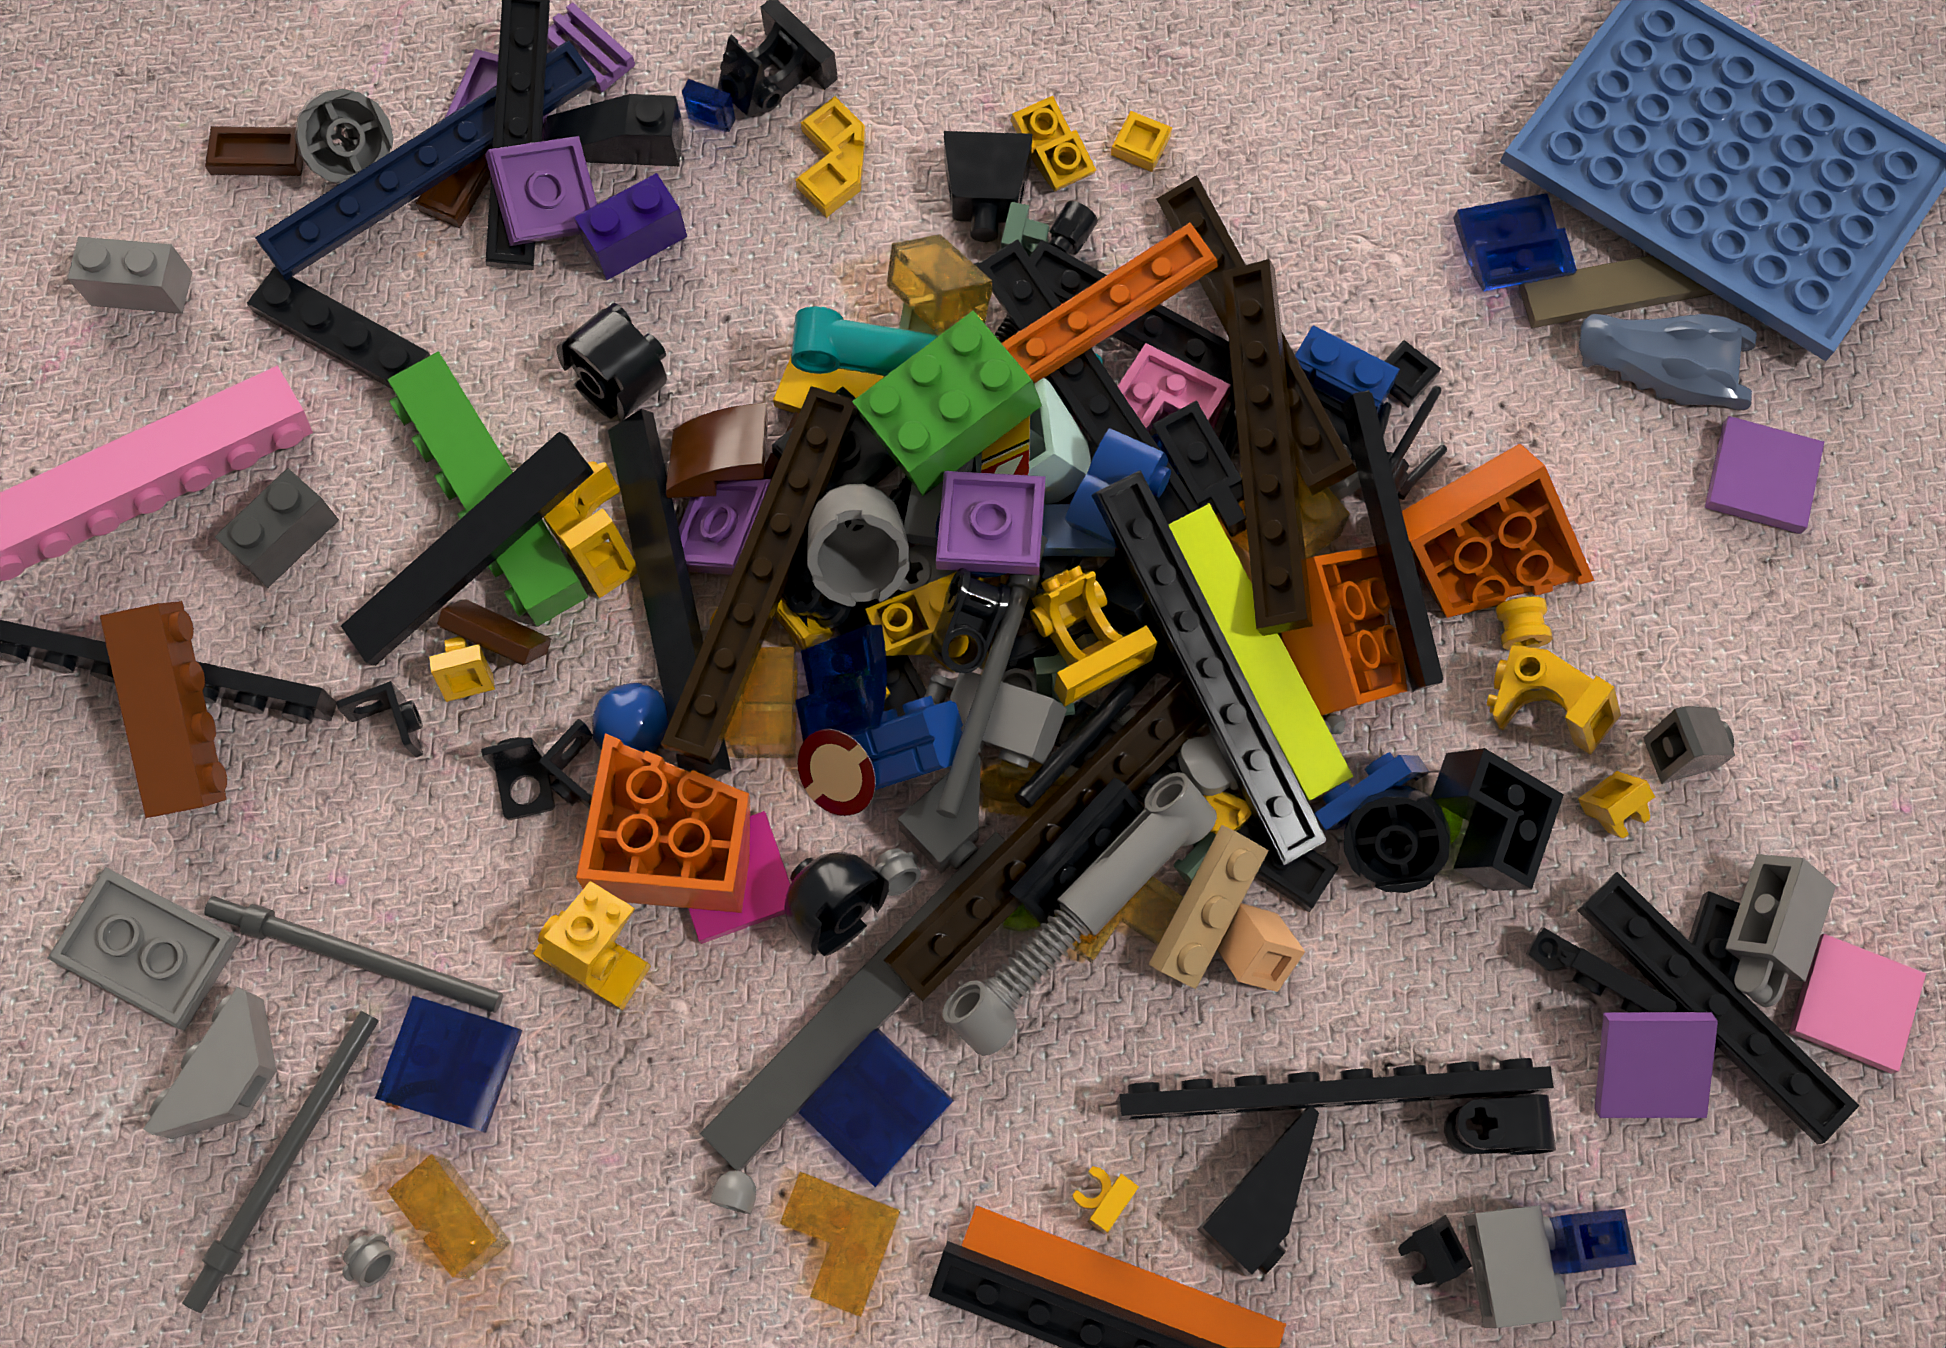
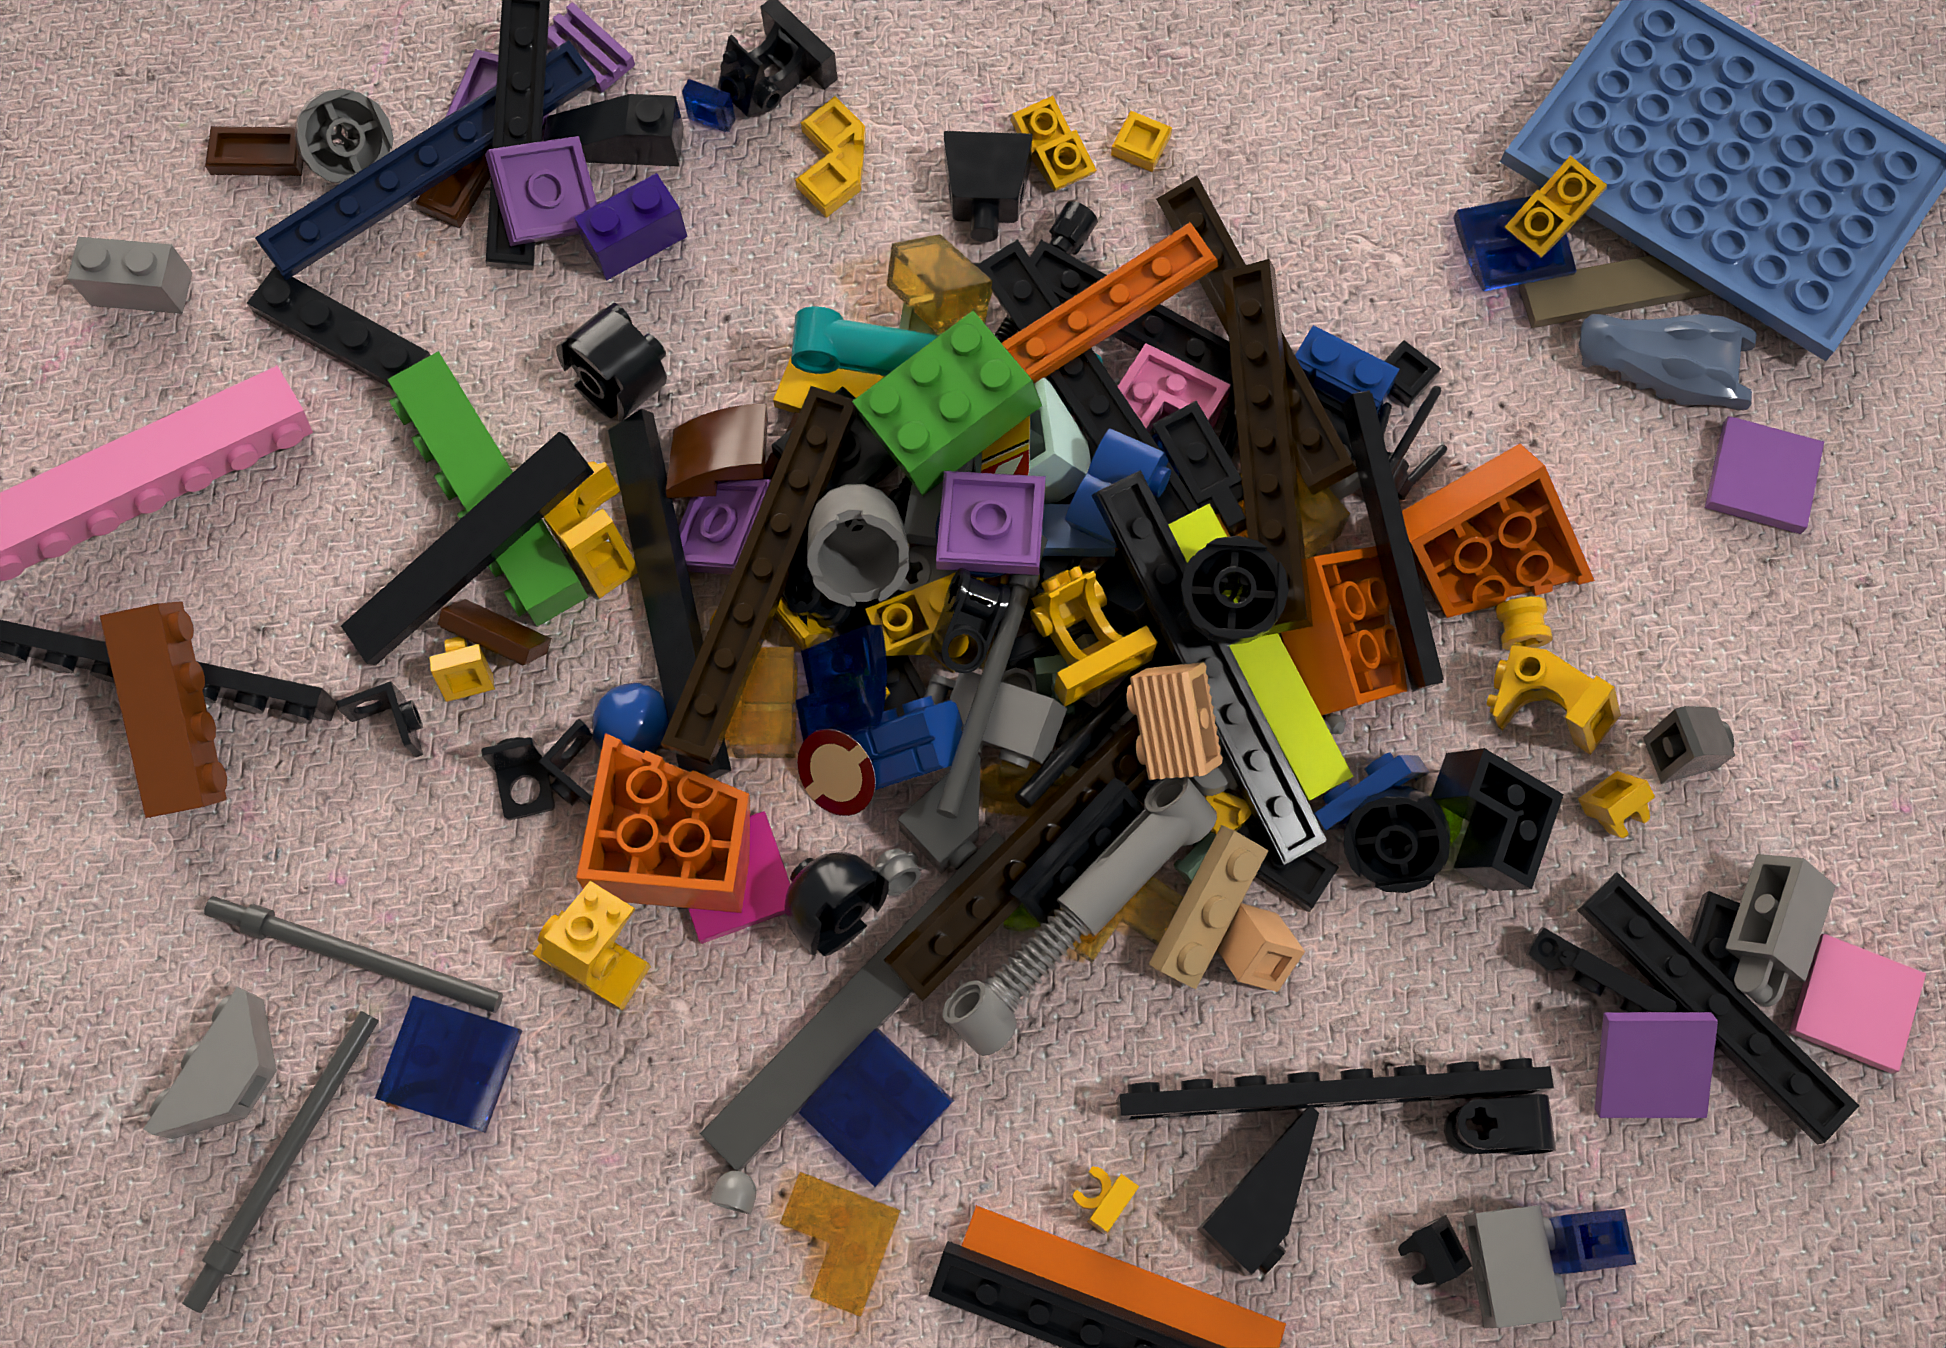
light grey tile [47,867,242,1031] -> none
dark grey brick [215,468,339,588] -> none
light grey plate [343,1234,395,1287] -> none
clear yellow piece [387,1154,512,1279] -> none
sand green tile [1001,202,1049,257] -> none
none -> light nougat brick [1127,662,1223,780]
none -> black cylinder [1180,535,1289,645]
none -> yellow slope [1505,155,1607,258]

